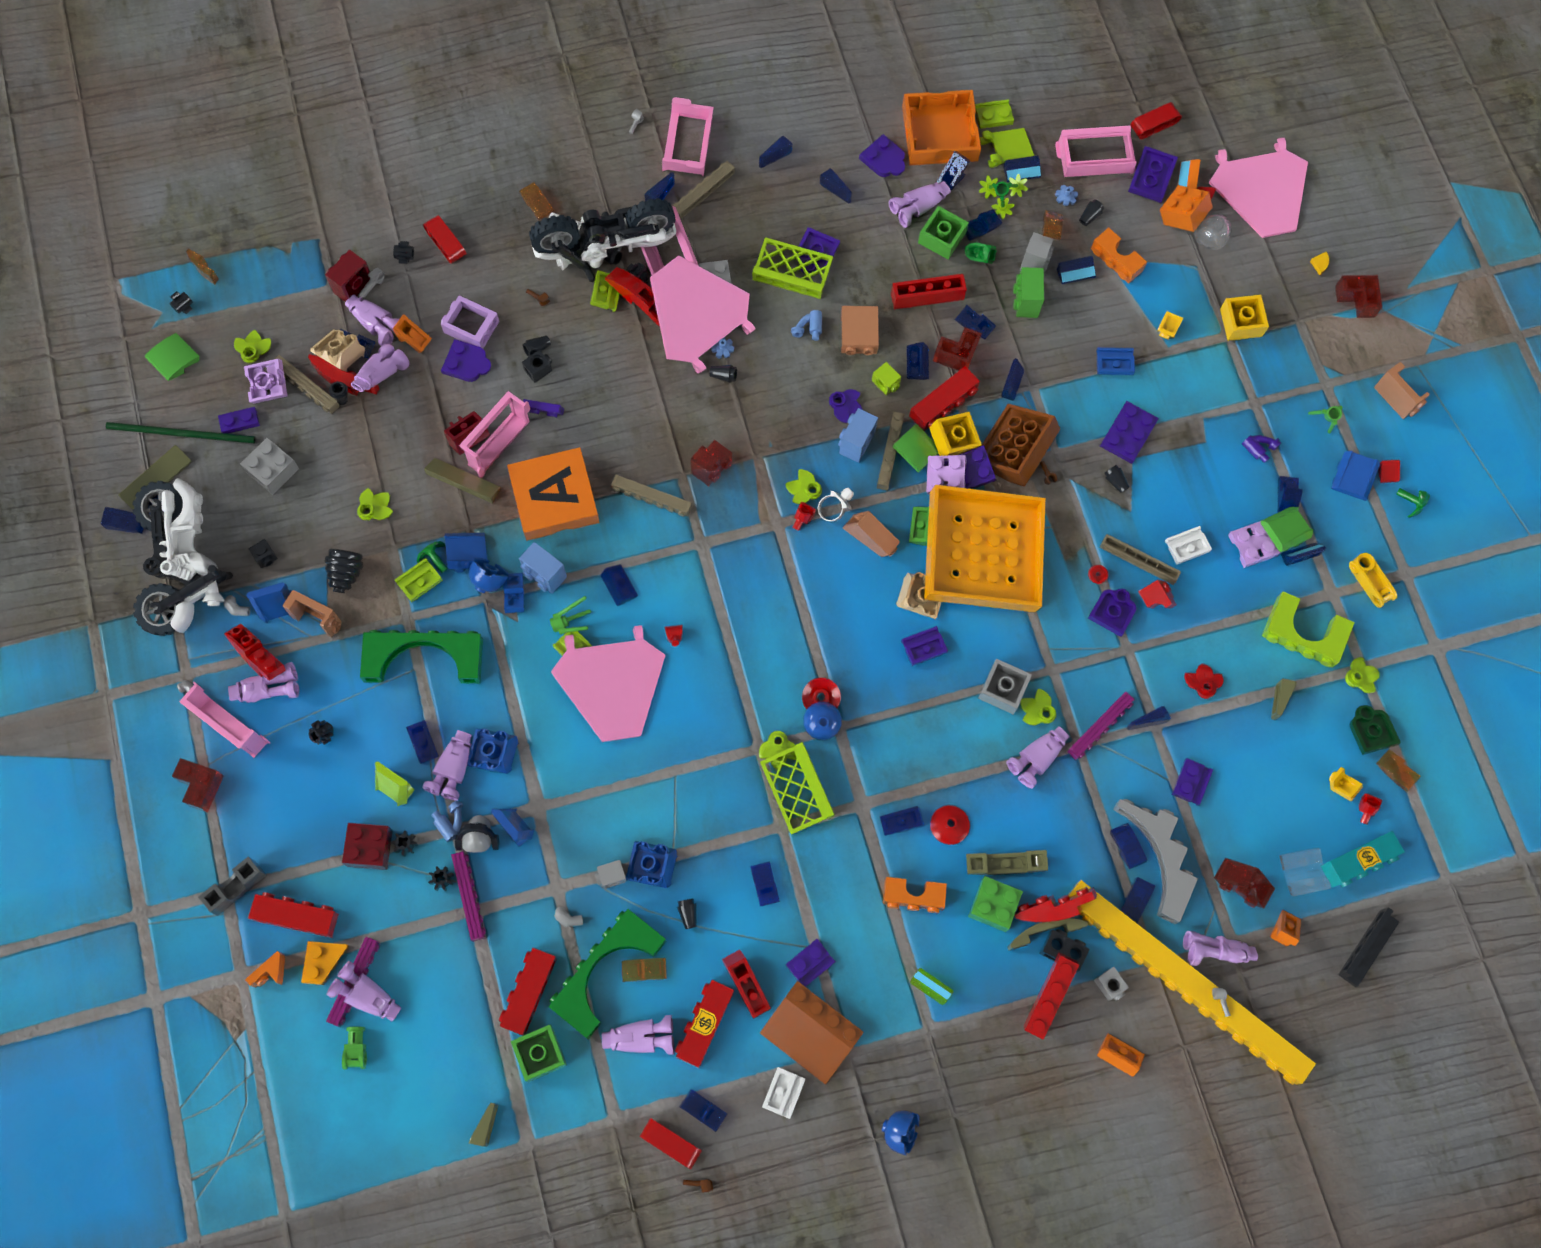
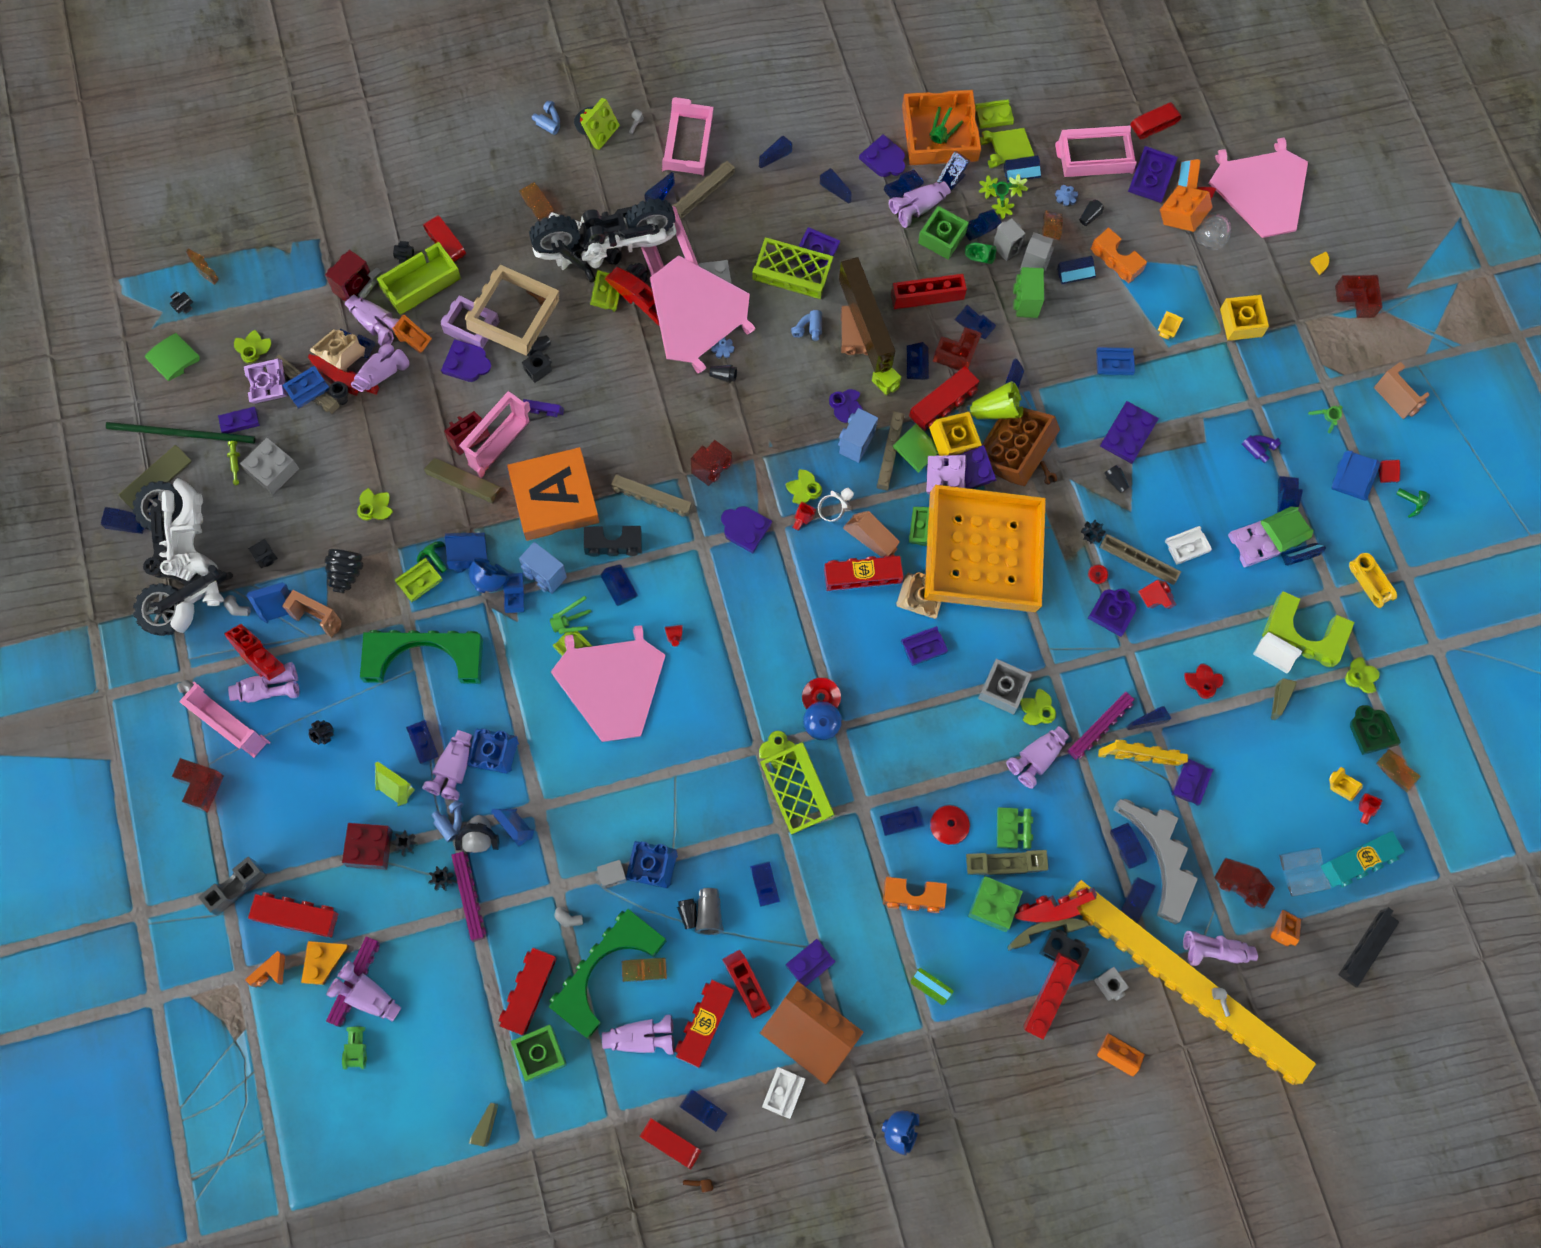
none -> lime piece [227,441,240,485]
none -> blue plate [282,366,329,409]
none -> lime piece [377,242,461,315]
none -> tan window [465,265,559,356]
none -> medium blue plant [532,101,560,135]
none -> lime plate [574,98,620,150]
none -> black arch [584,526,642,557]
none -> flat silver plant [695,888,724,935]
none -> dark purple plate [721,506,772,554]
none -> red brick [824,554,903,591]
none -> dark brown brick [839,257,896,373]
none -> clear blue slope [883,169,924,199]
none -> green plant [929,106,963,144]
none -> lime cone [970,381,1023,420]
none -> light grey brick [993,218,1026,261]
none -> bright green plate [997,807,1033,849]
none -> black gear [1081,520,1106,544]
none -> yellow wing [1098,740,1188,766]
none -> white panel [1253,632,1302,673]

